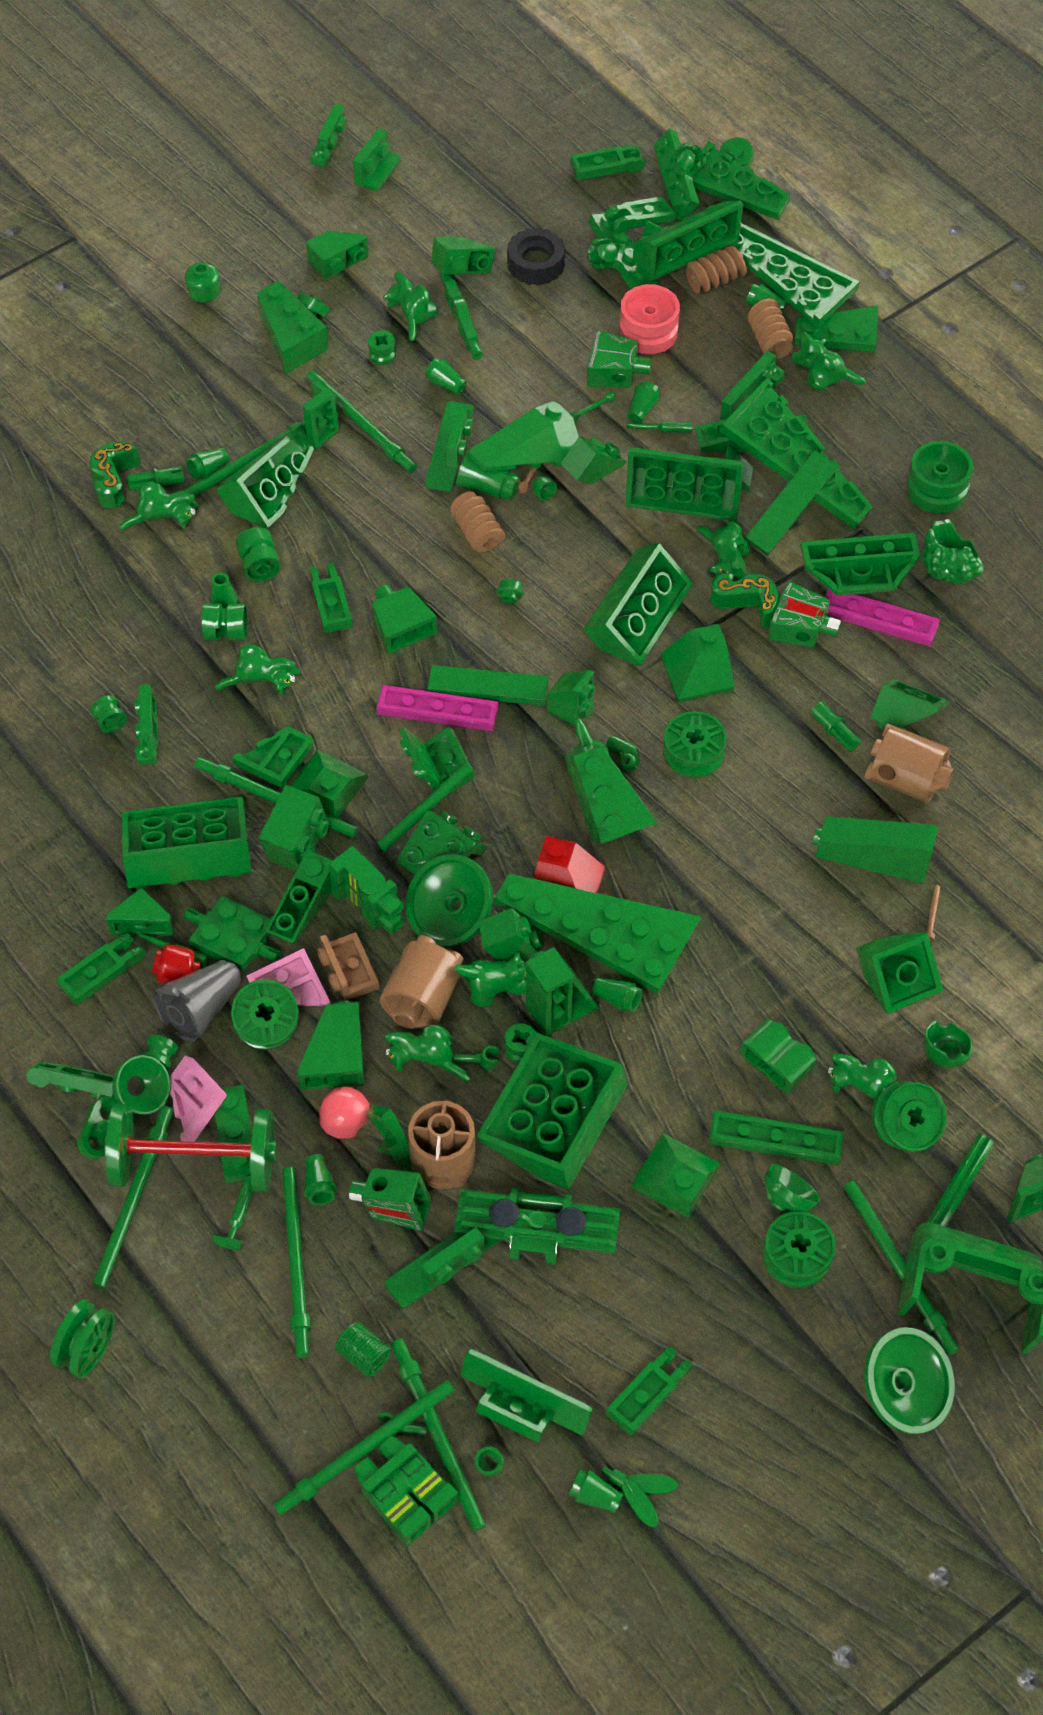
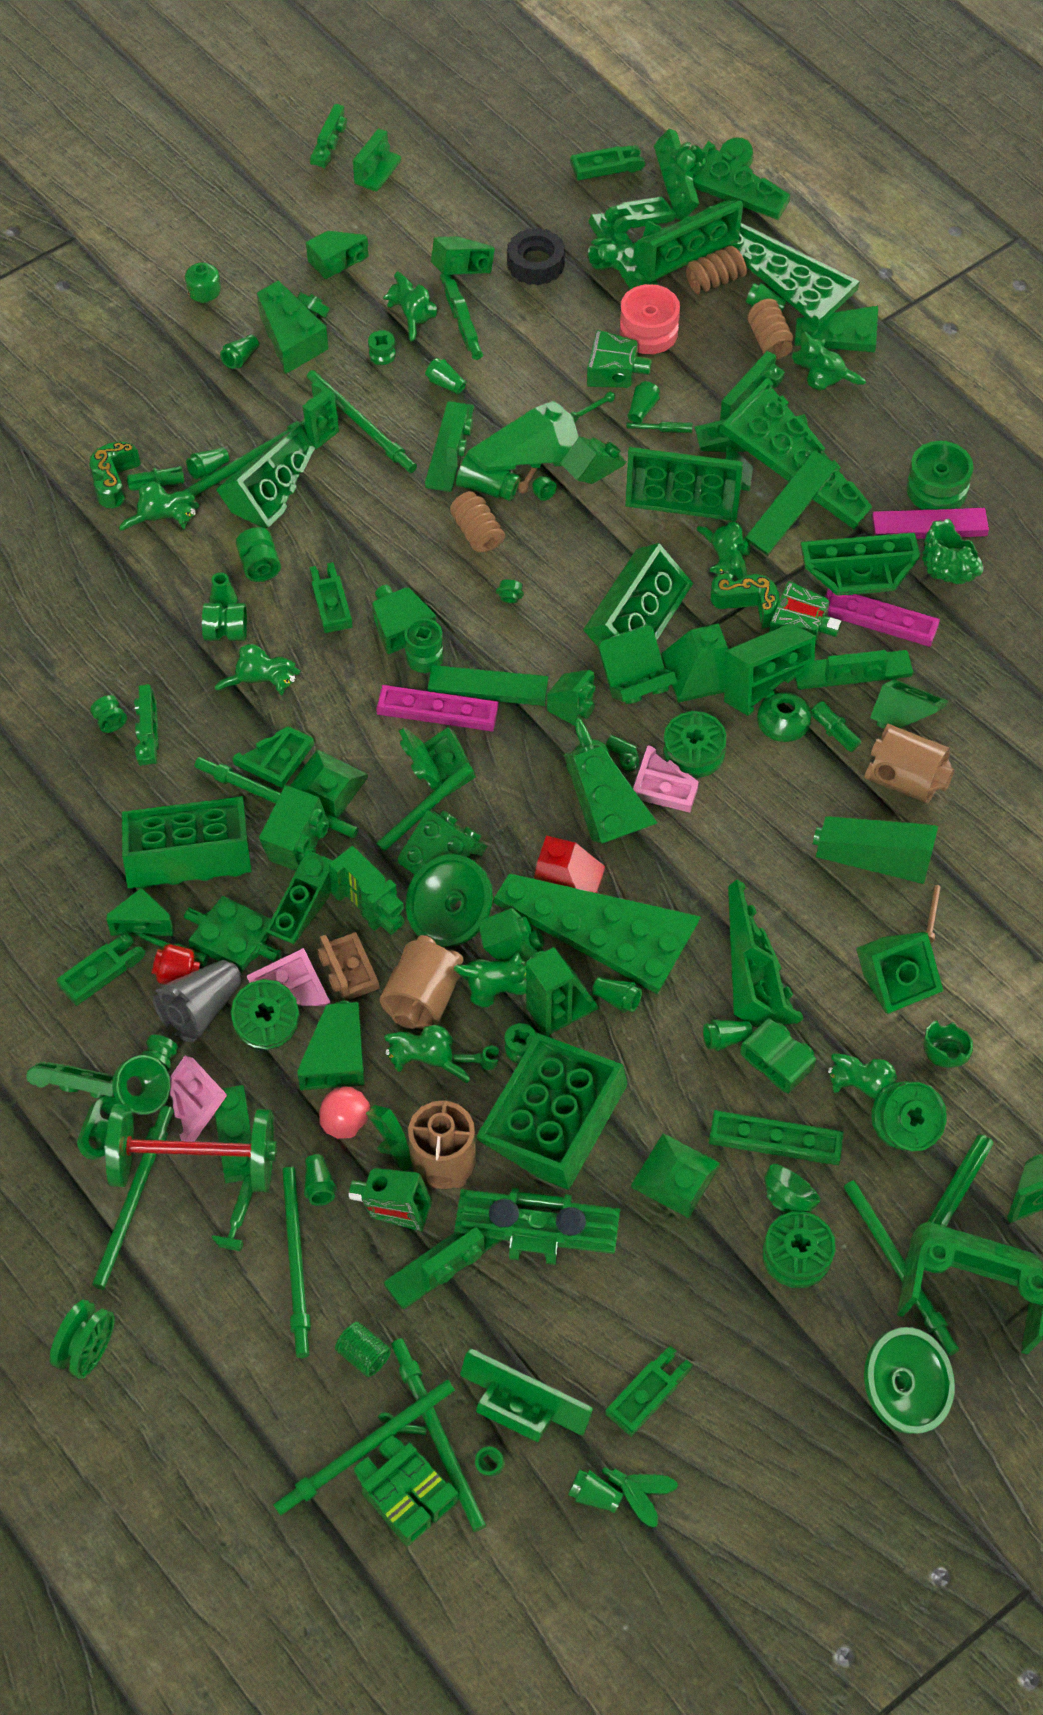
none -> green cone [220,334,259,369]
none -> green wheel [404,618,443,673]
none -> green bracket [598,625,677,704]
none -> bright pink wing [633,745,699,813]
none -> green cone [703,1019,753,1051]
none -> green wedge [724,623,816,716]
none -> green wedge [728,879,803,1027]
none -> green piece [757,692,811,742]
none -> green bracket [795,650,913,690]
none -> dark pink tile [872,508,989,539]

